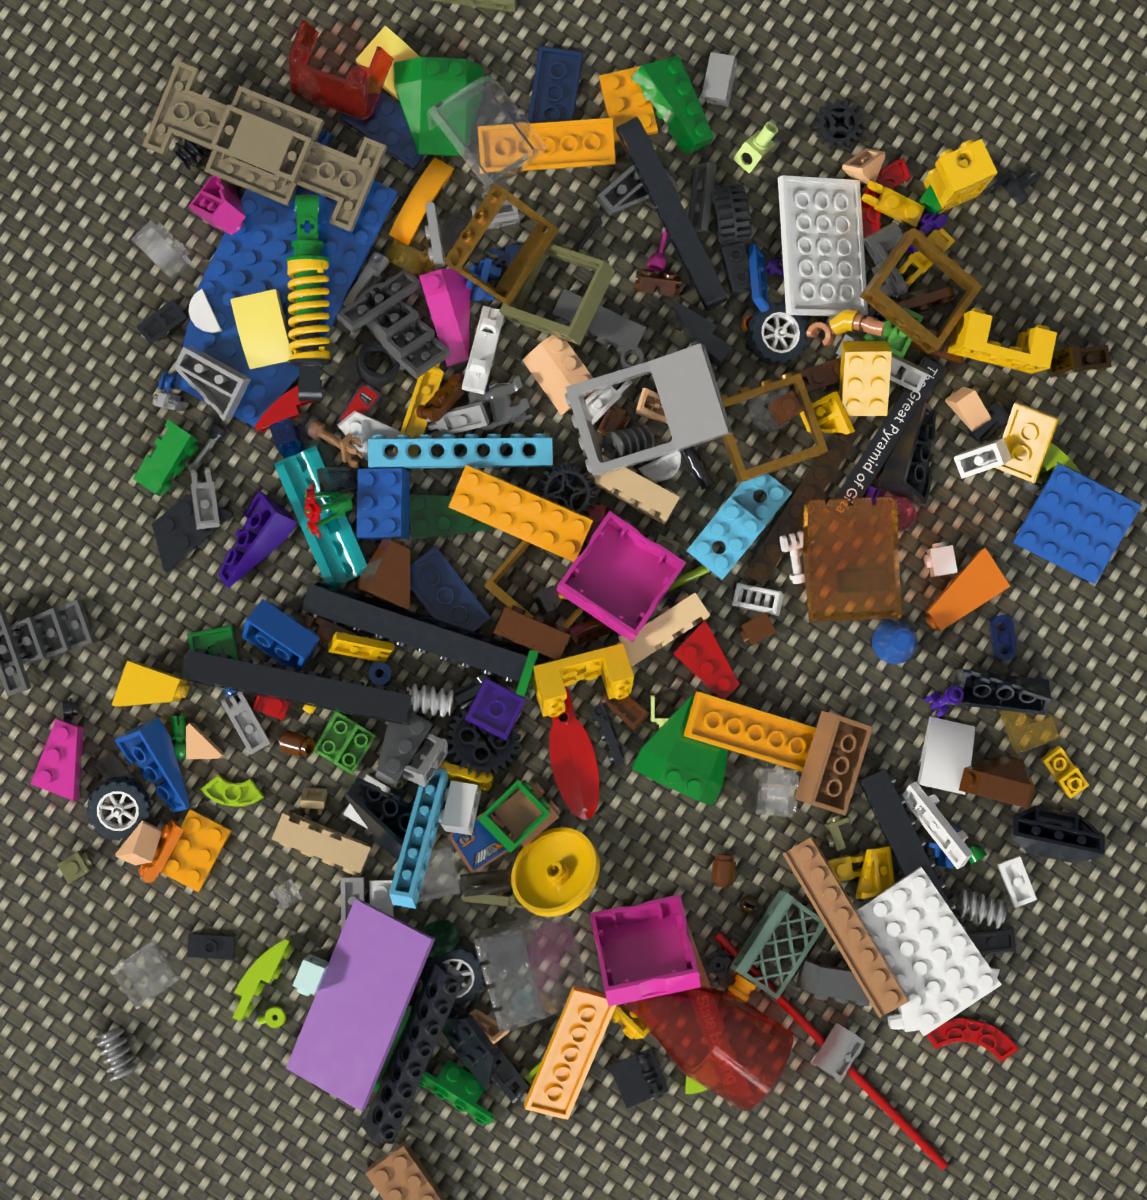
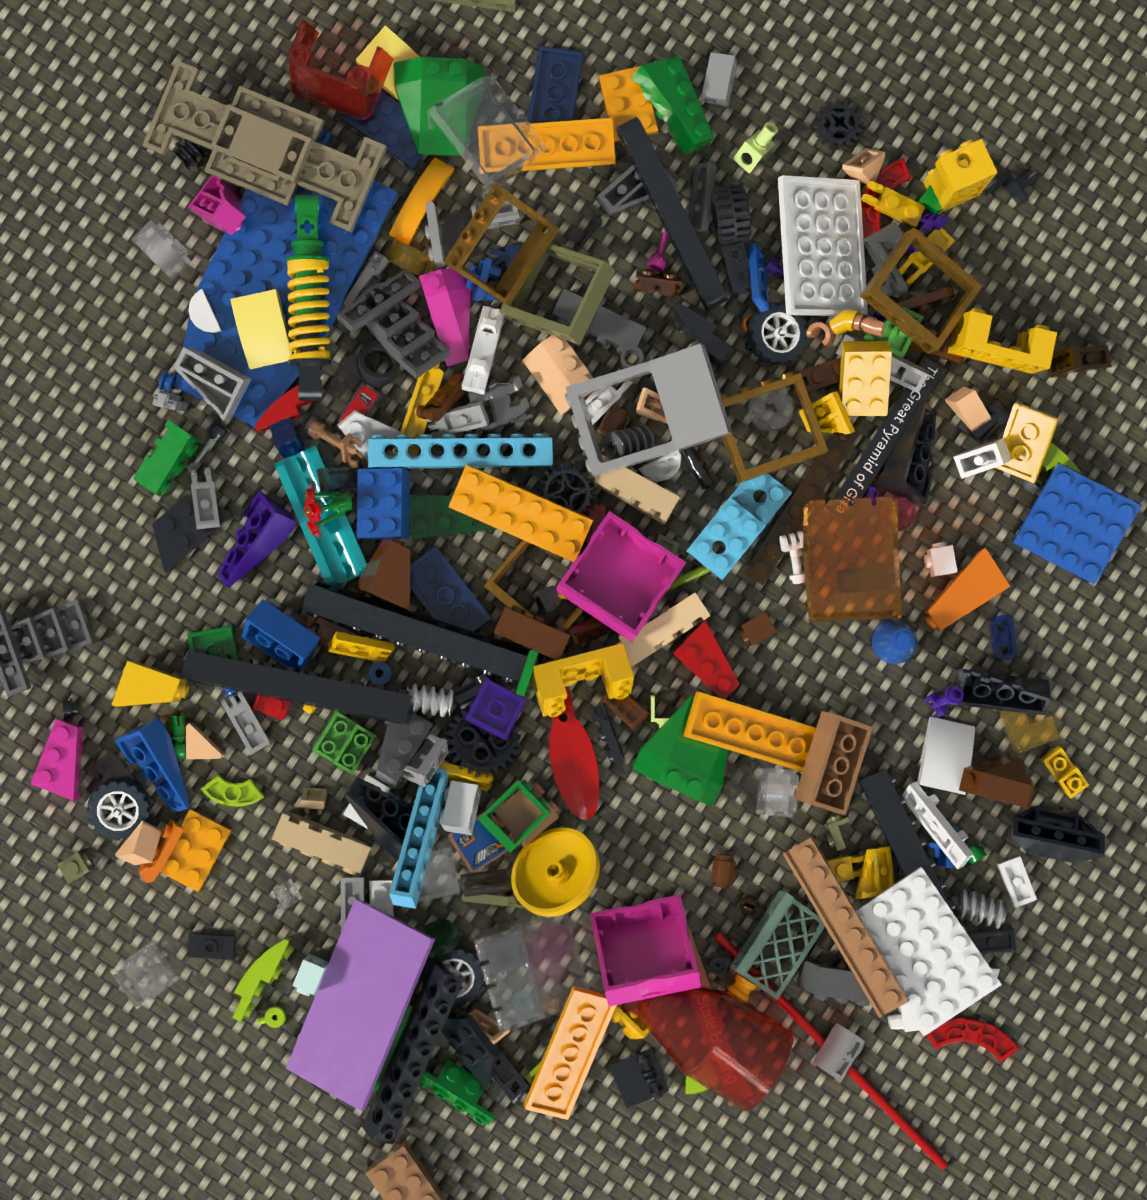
light grey piece [94,1028,137,1081] -> none
black hinge [136,299,187,345] -> none
reddish brown brick [279,731,315,758] -> none
white slope [732,583,784,616] -> none
reddish brown brick [768,390,804,426] -> none

